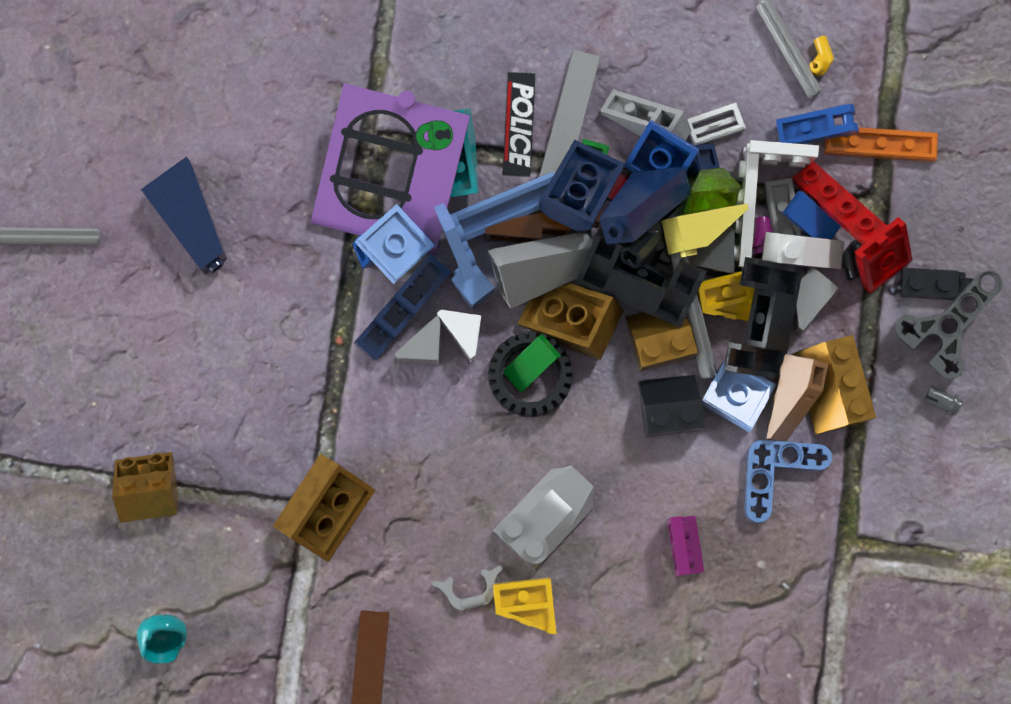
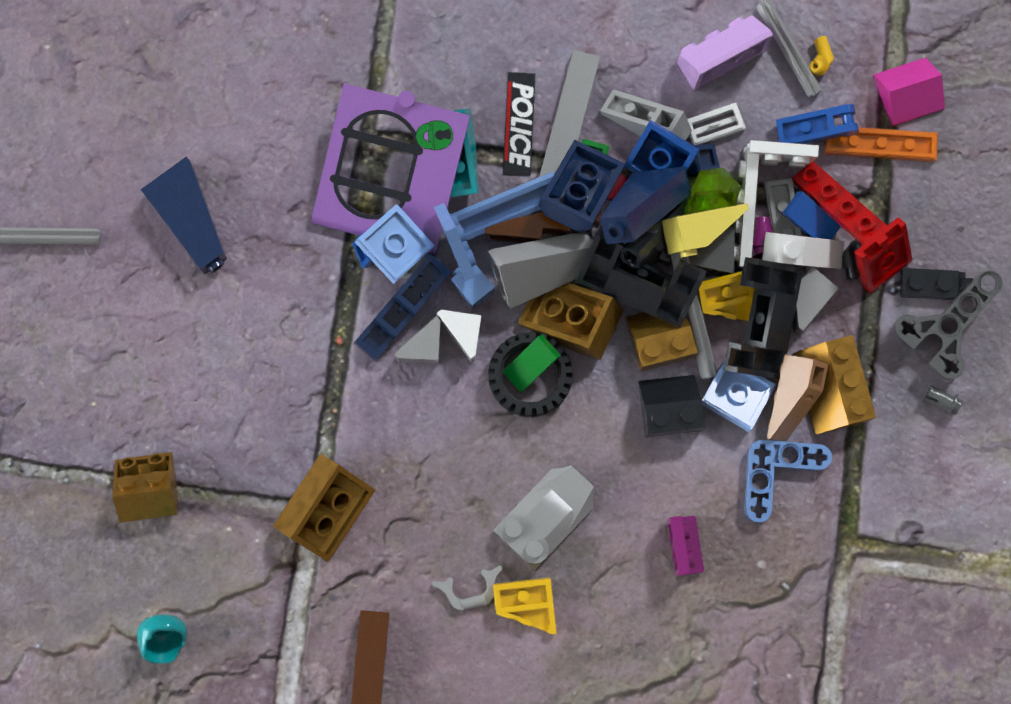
none -> lavender slope [677,15,773,90]
none -> dark pink slope [873,58,945,127]

